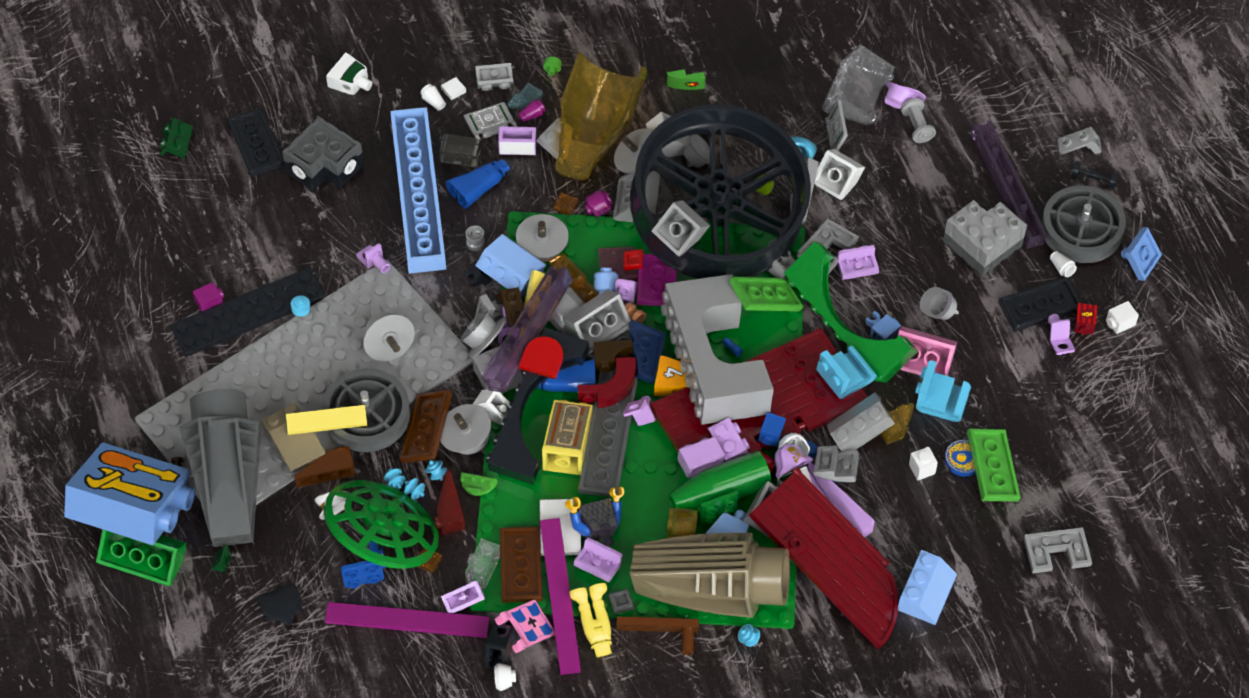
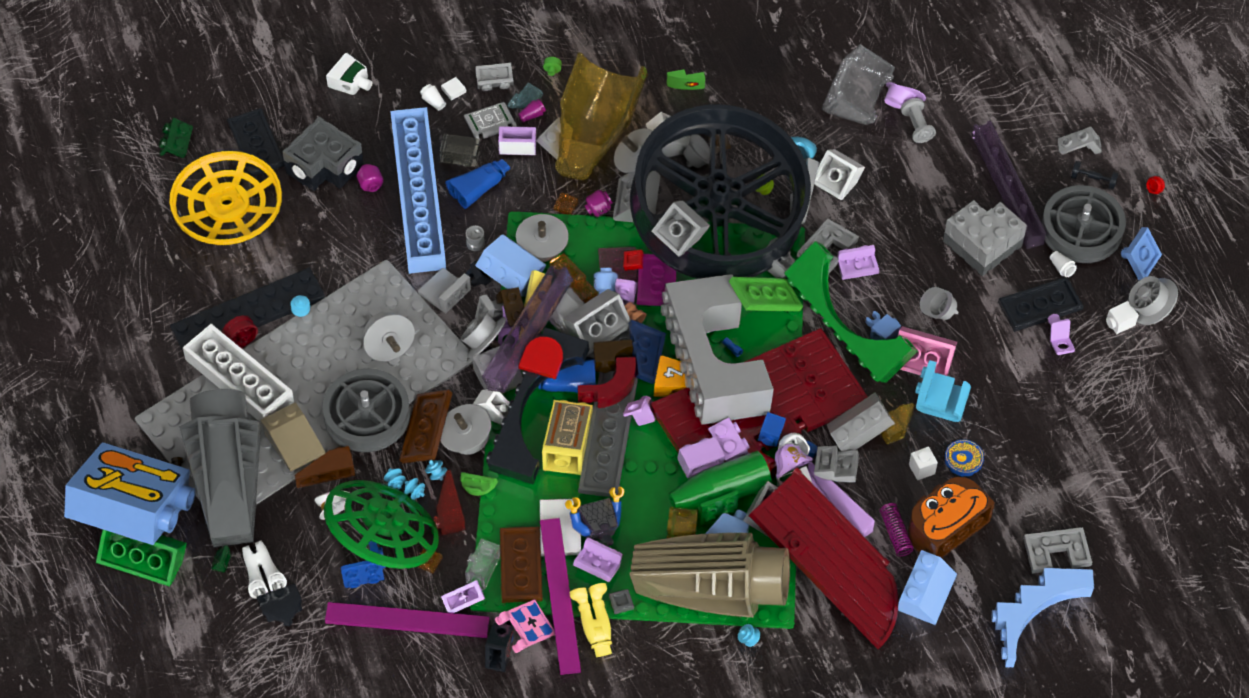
magenta brick [192,282,224,312] -> none
light yellow tile [286,405,367,435] -> none
lavender bracket [356,243,391,273] -> none
white cone [494,663,516,691] -> none
reddish brown piece [617,617,699,655] -> none
medium azure piece [816,346,877,399] -> none
light grey piece [825,100,848,151] -> none
bright green tile [967,429,1021,502] -> none
dark red brick [1074,303,1097,335] -> none
none -> yellow dish [170,151,282,245]
none -> white brick [183,324,294,423]
none -> dark red wheel [221,315,258,348]
none -> white piece [242,541,287,599]
none -> magenta head [357,164,383,192]
none -> light grey bracket [418,268,471,314]
none -> magenta piece [880,503,914,556]
none -> brick [908,477,995,558]
none -> light blue arch [991,568,1094,667]
none -> light grey piece [1129,276,1178,325]
none -> red plate [1146,176,1165,194]

